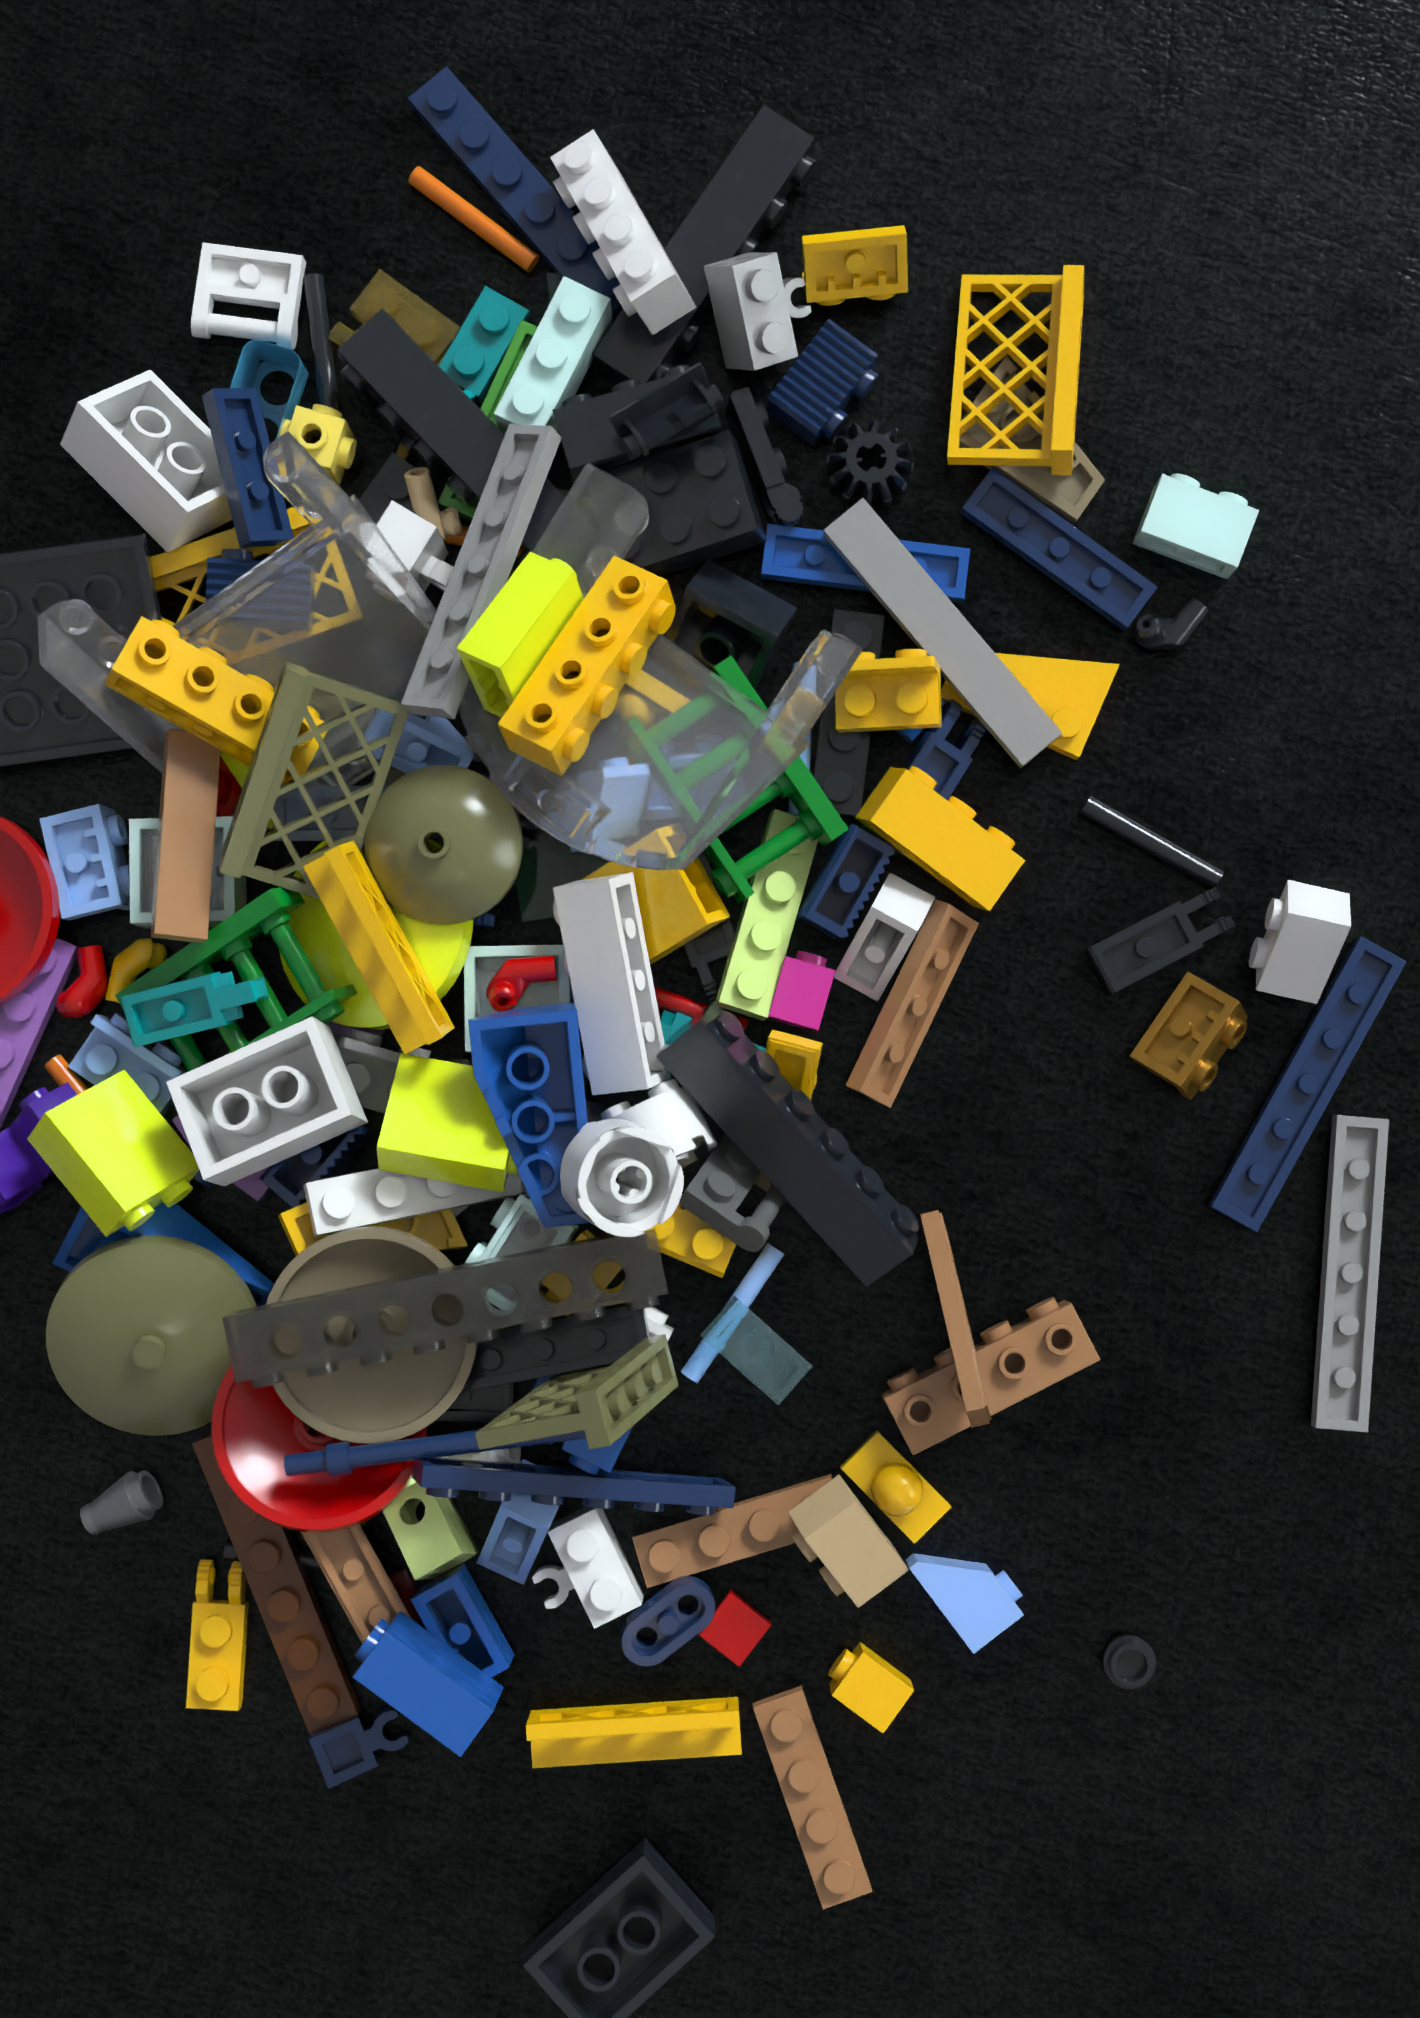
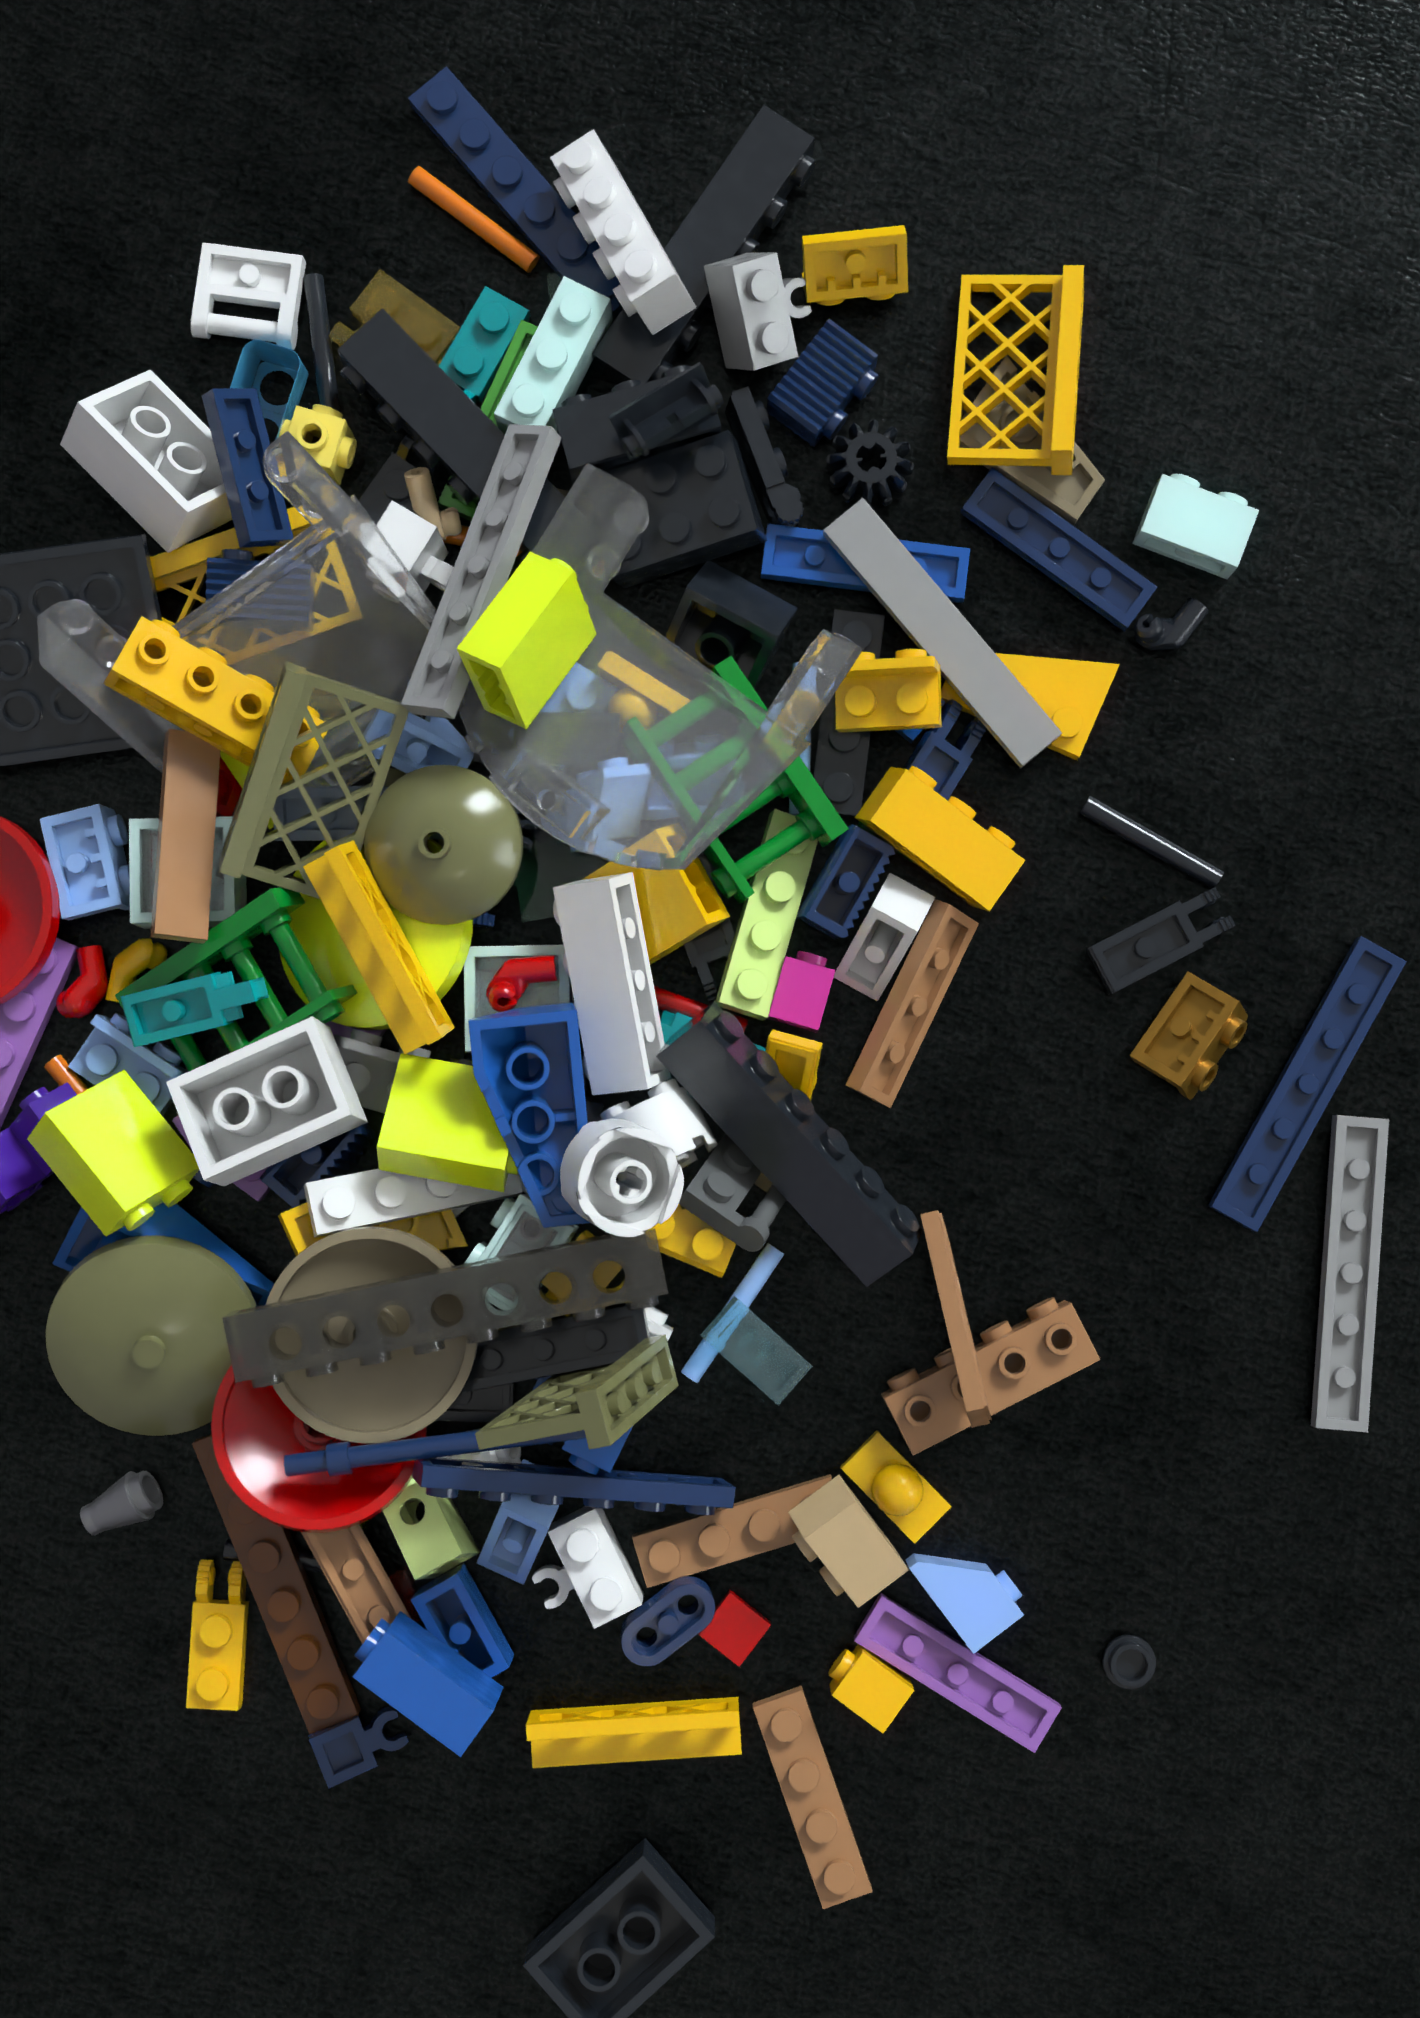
yellow brick [497,556,676,776] -> none
white brick [1249,880,1351,1004] -> none
none -> medium lavender plate [853,1592,1062,1753]

